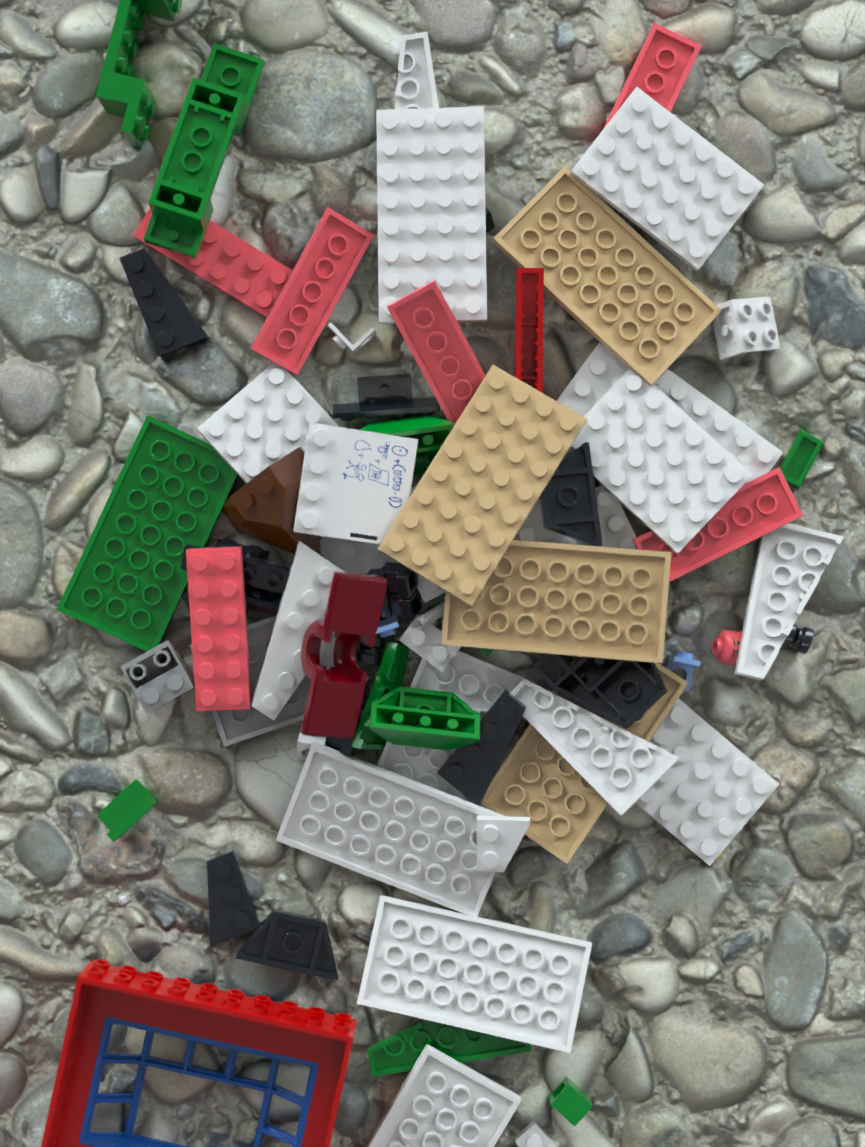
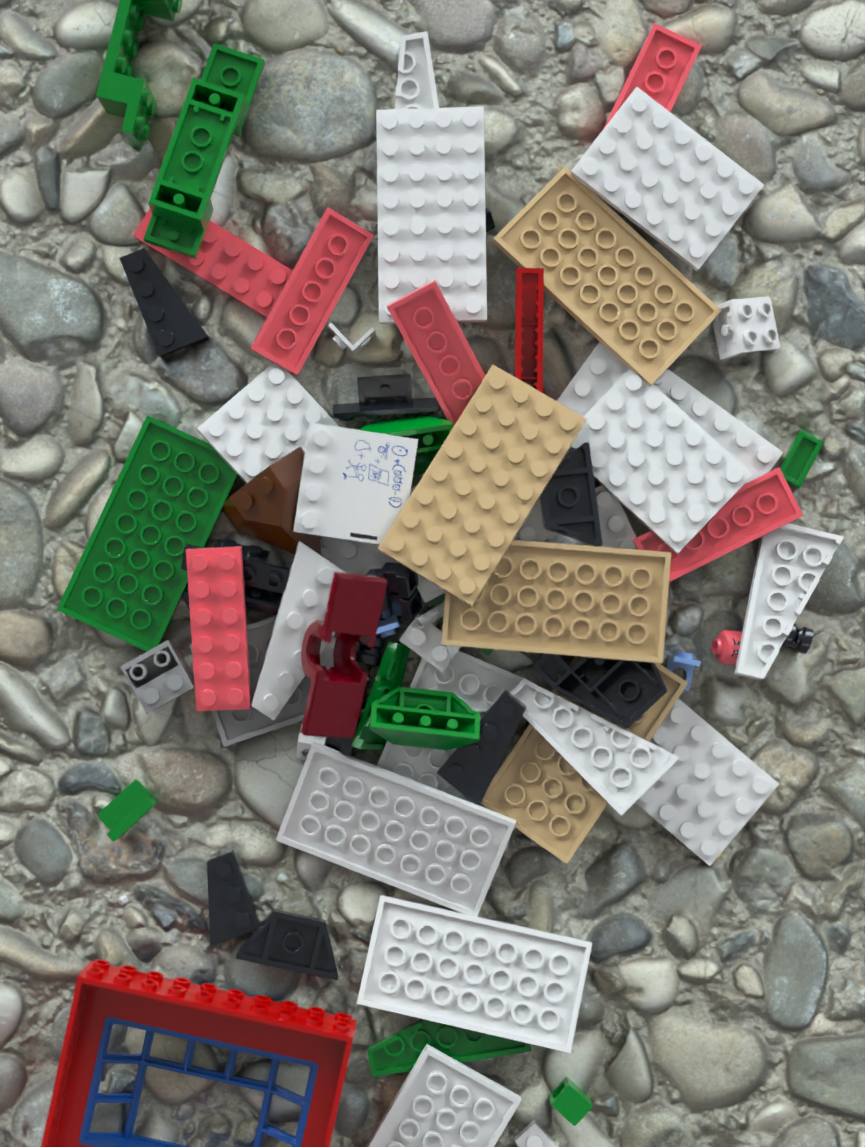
white wing [476,816,530,872] -> none

